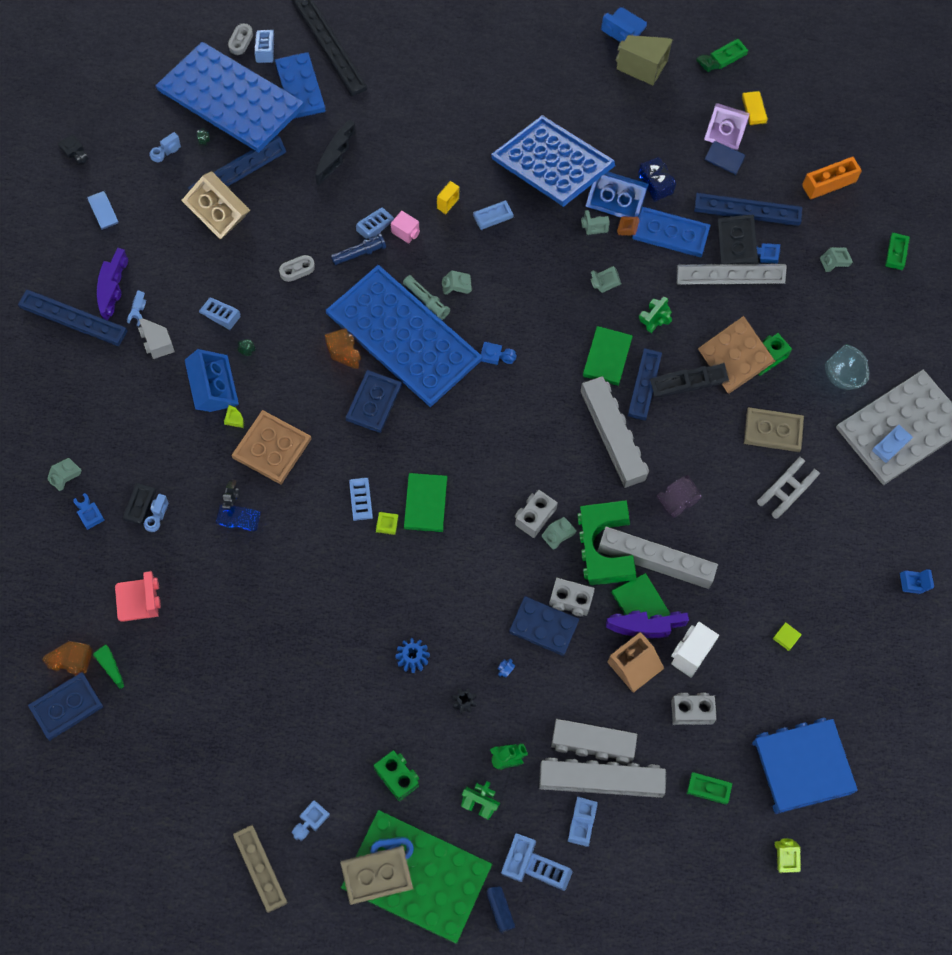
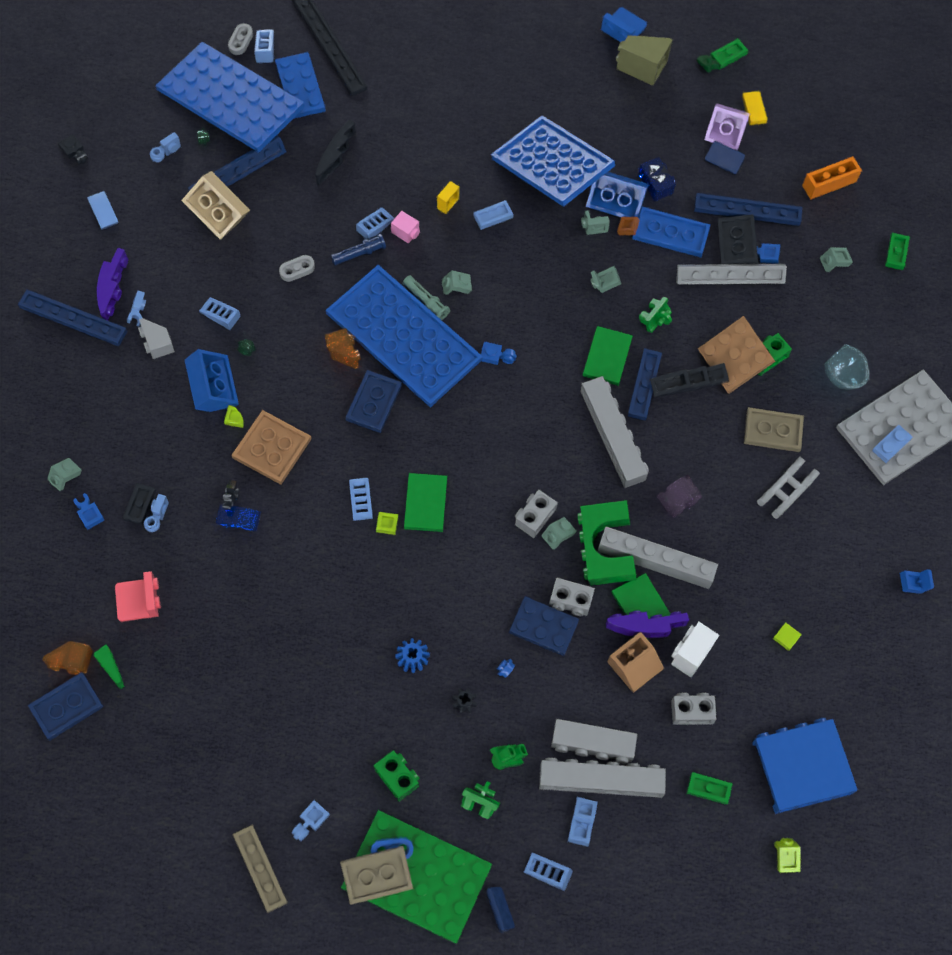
medium blue plate [501,834,536,882] -> none

